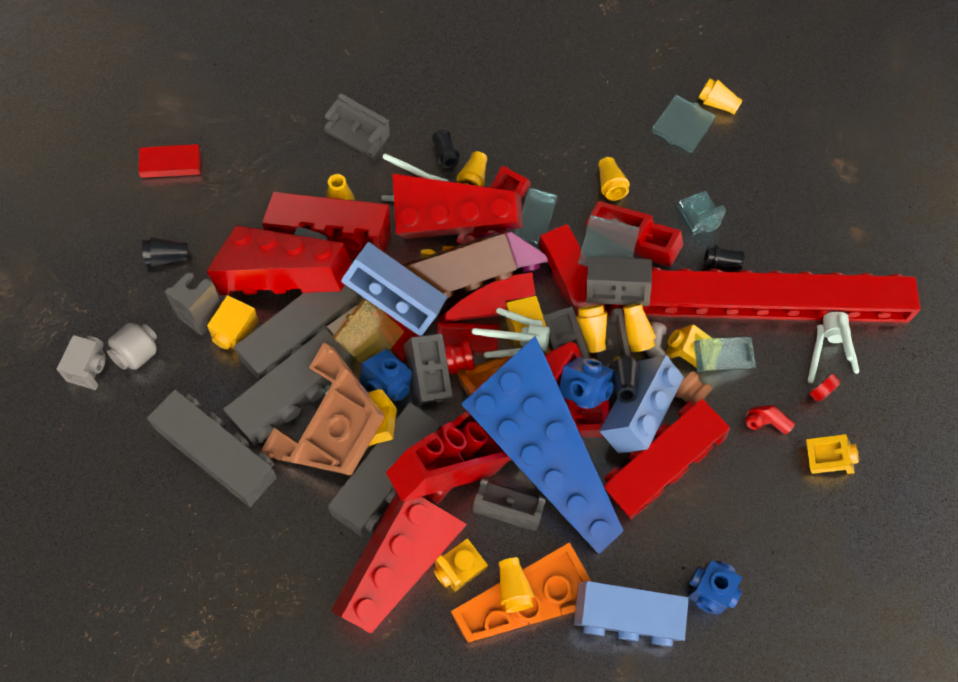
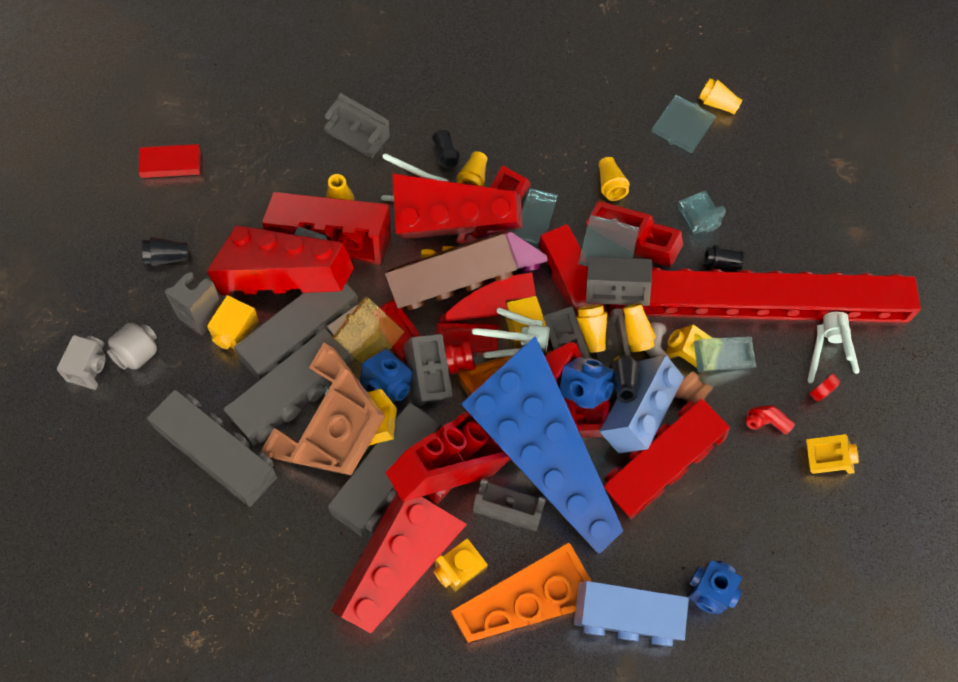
medium blue brick [341,242,447,336] -> none
yellow cone [499,557,535,613] -> none

